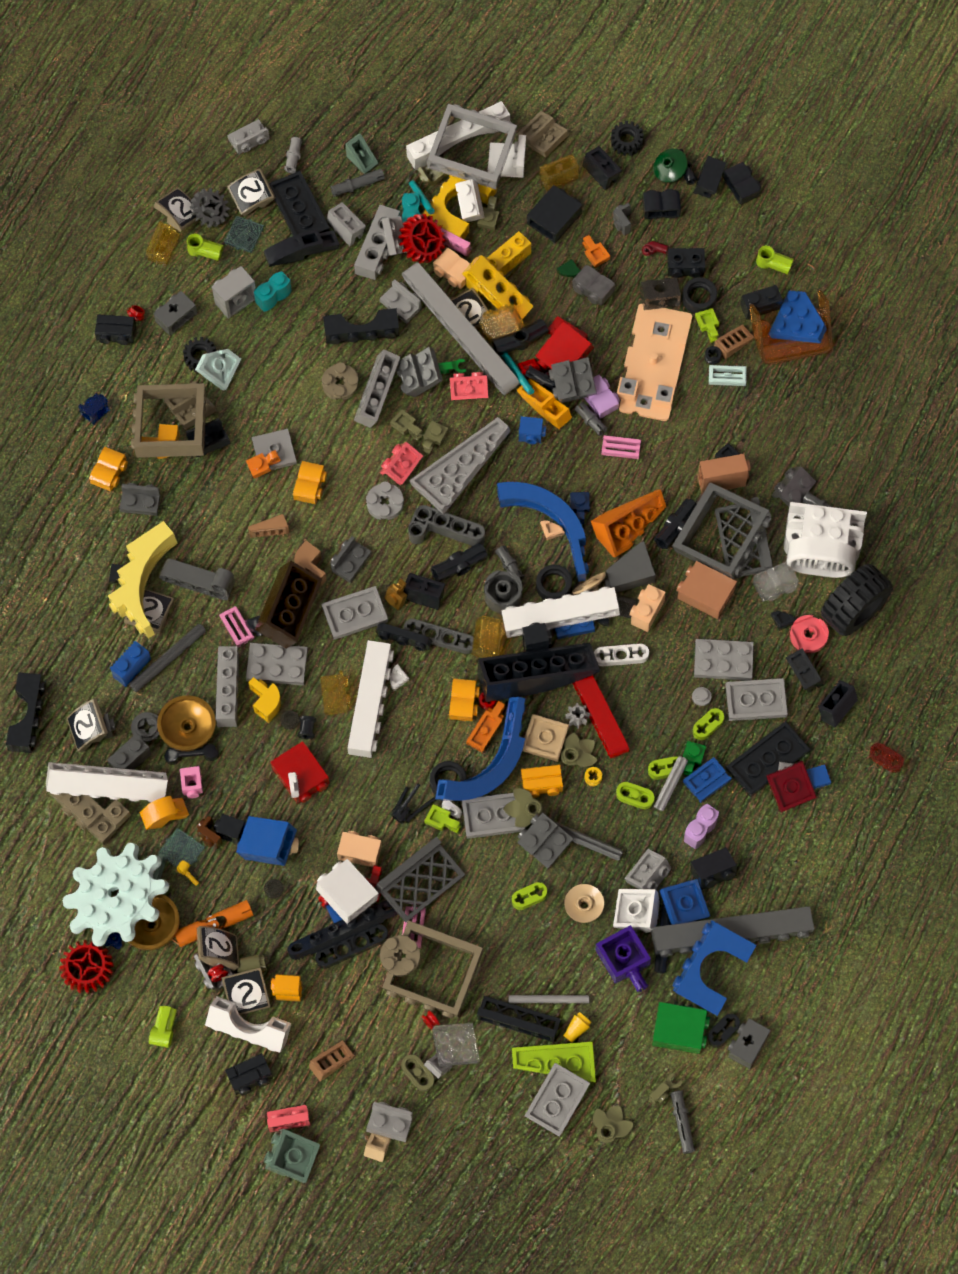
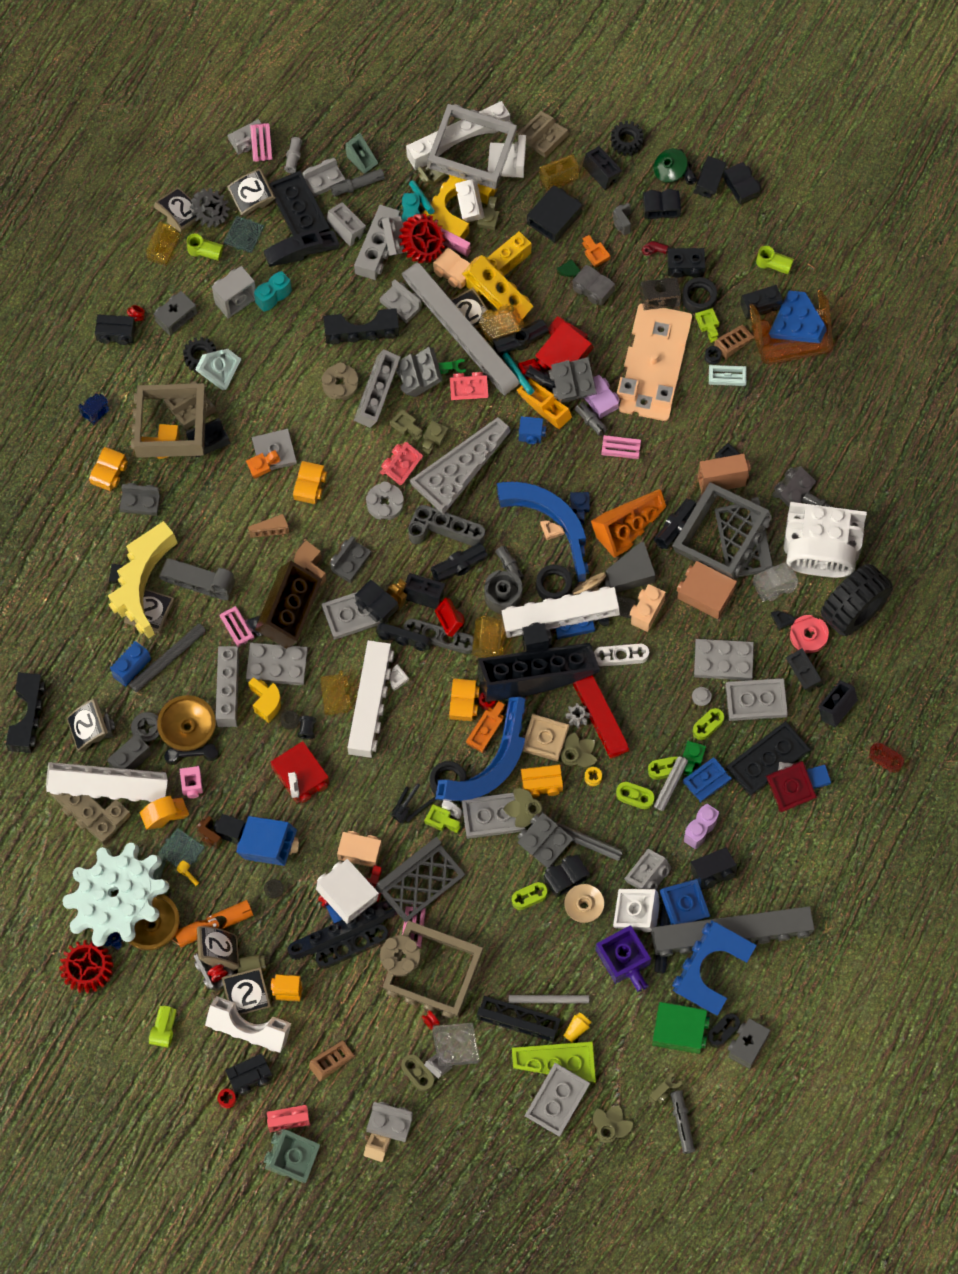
none -> red bush [217,1089,236,1109]
none -> bright pink tile [250,123,272,162]
none -> light grey bracket [303,158,345,197]
none -> black brick [355,579,399,623]
none -> red tile [435,597,465,637]
none -> black brick [543,855,590,898]

